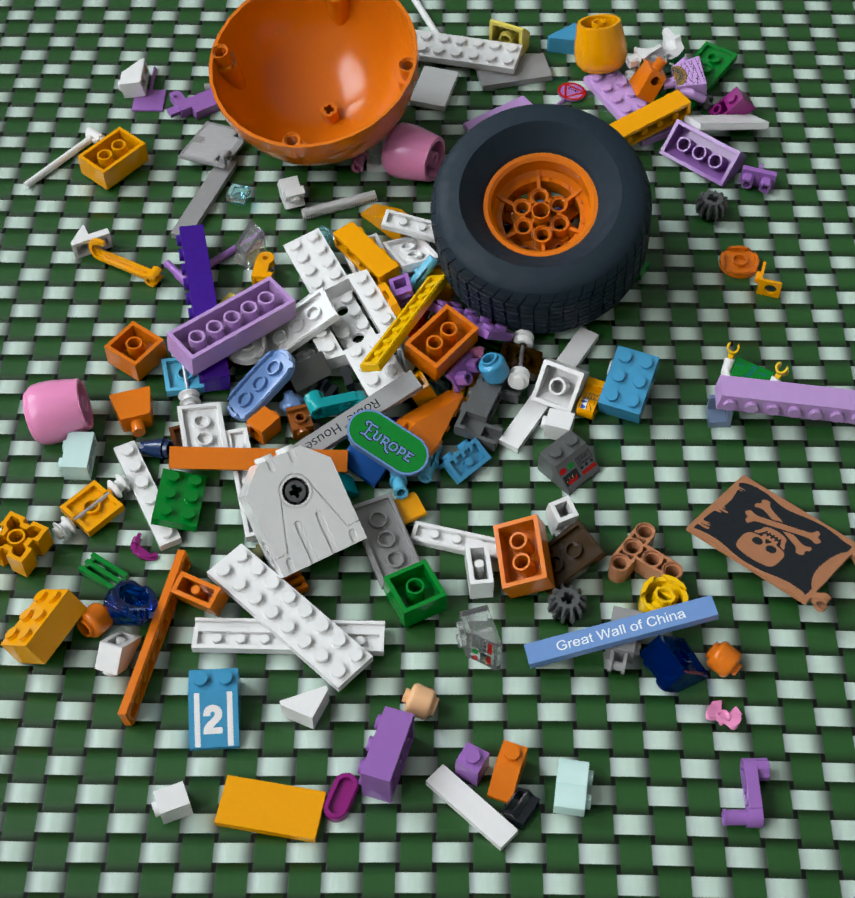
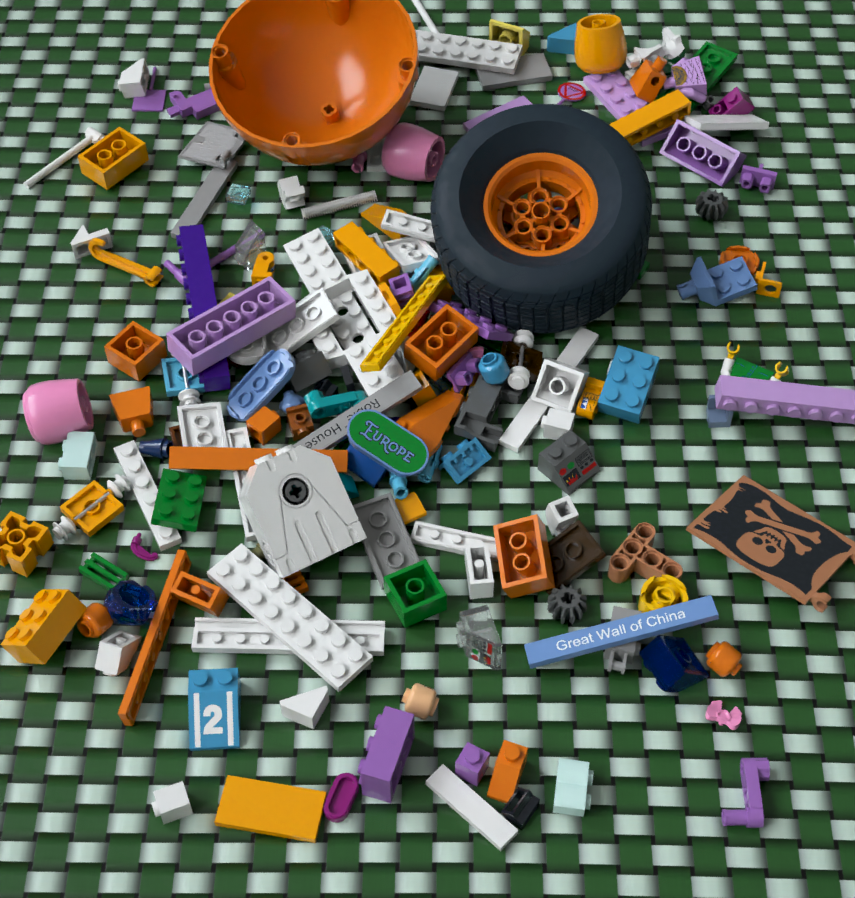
none -> medium blue plate [676,256,758,306]

